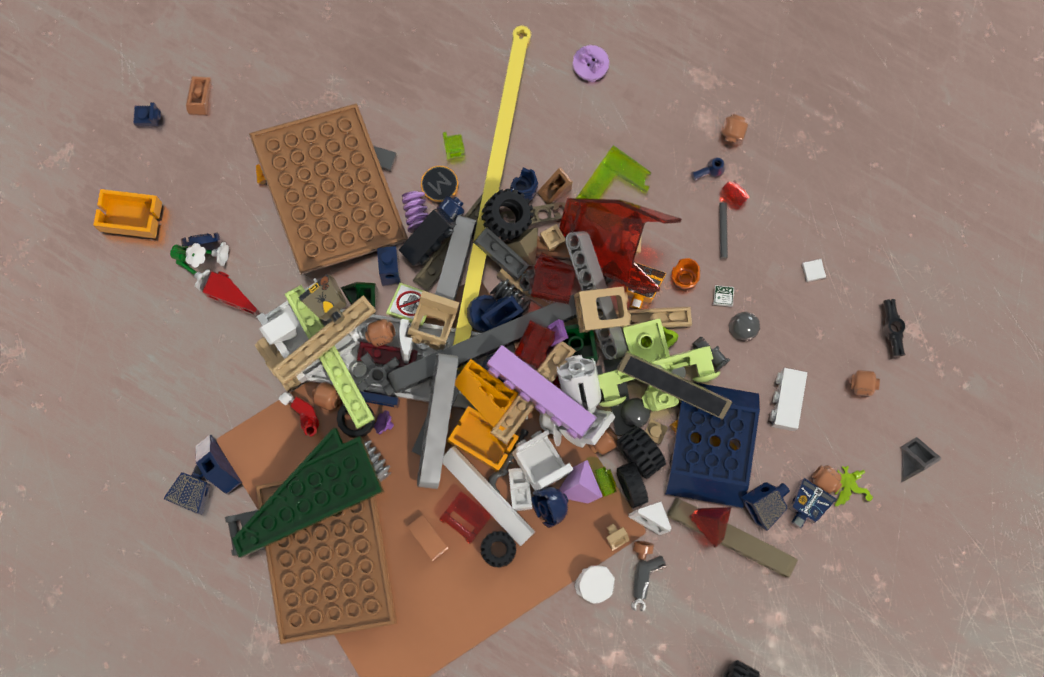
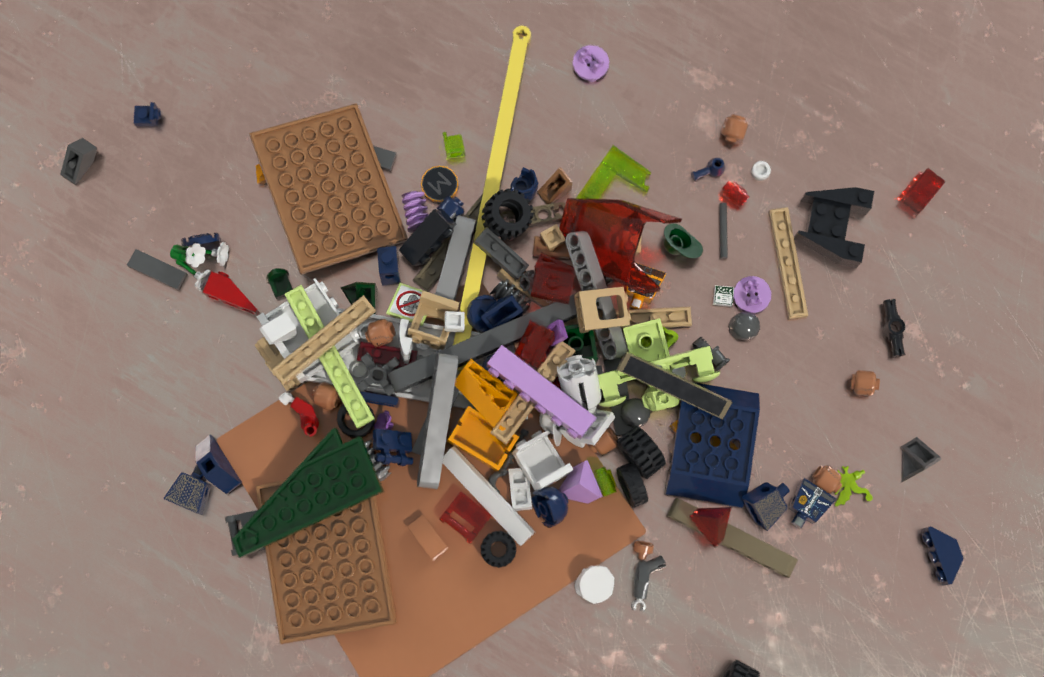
light orange piece [93,189,162,239] -> none
nougat slope [186,76,211,115] -> none
dark tan torso [298,274,347,324] -> none
dark tan slope [504,228,538,267] -> none
tan tile [606,524,630,550] -> none
white slope [628,502,671,535] -> none
tan plate [645,419,668,446] -> none
orange hair [672,258,700,289] -> none
white brick [770,368,807,431] -> none
white tile [802,259,826,282] -> none
none -> dark grey slope [60,138,97,184]
none -> dark grey tile [127,249,187,290]
none -> dark green tile [266,268,293,299]
none -> dark blue plate [373,428,413,466]
none -> white tile [444,311,465,332]
none -> dark green piece [663,223,703,259]
none -> lavender plate [733,276,771,314]
none -> white tile [751,161,771,181]
none -> tan tile [769,207,808,320]
none -> black wedge [794,187,874,268]
none -> clear red brick [901,168,945,214]
none -> dark blue slope [922,526,964,586]

